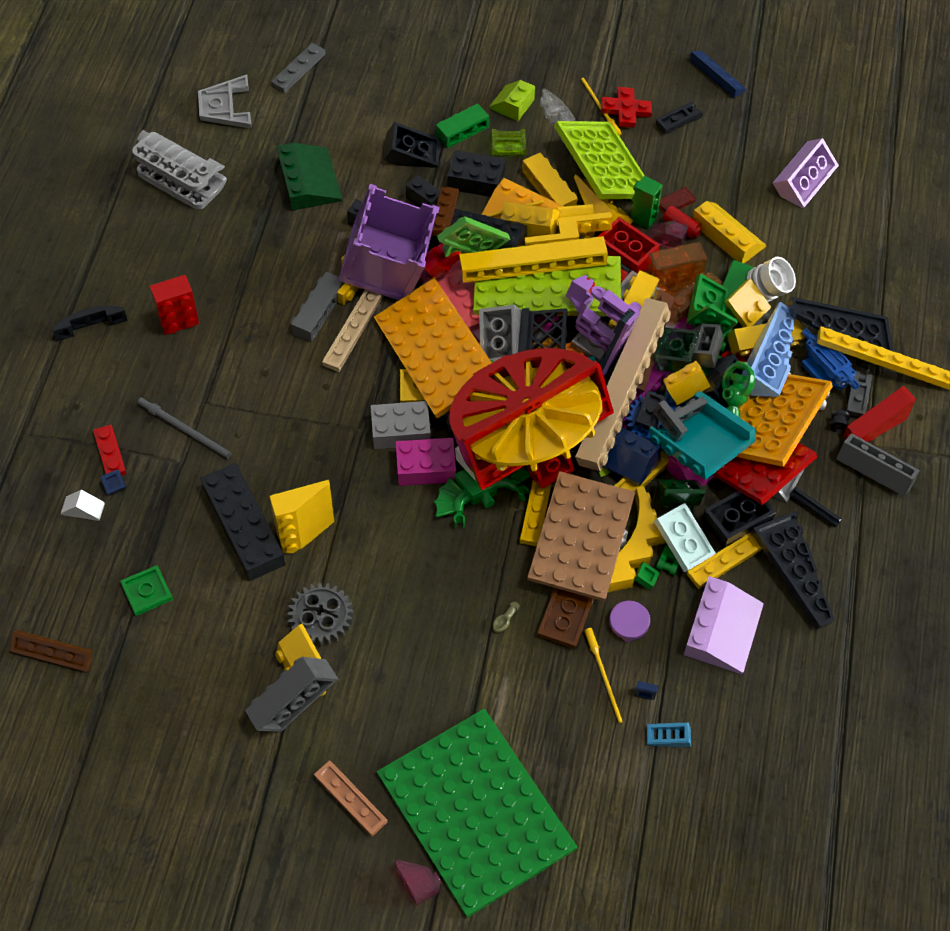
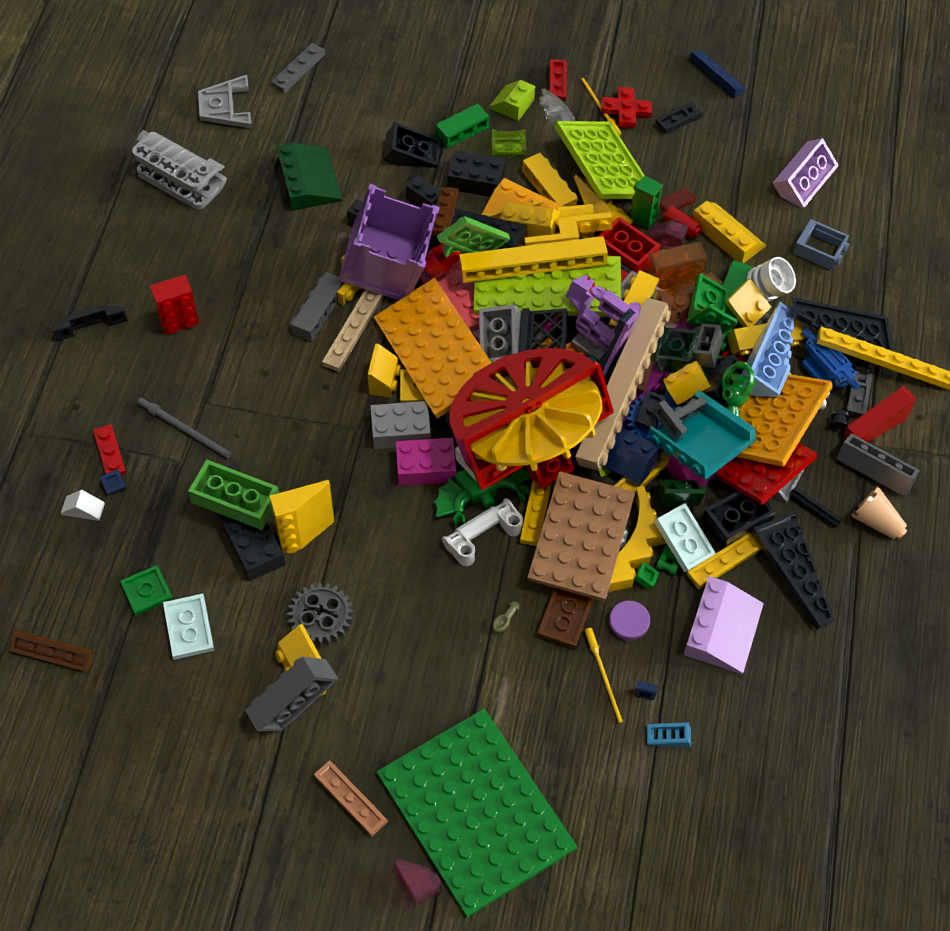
none -> light aqua plate [163,594,214,660]
none -> bright green brick [188,460,279,530]
none -> yellow slope [368,344,401,398]
none -> white piece [442,498,523,566]
none -> red plate [549,60,567,101]
none -> sand blue window [793,219,850,271]
none -> light nougat cone [851,487,907,540]

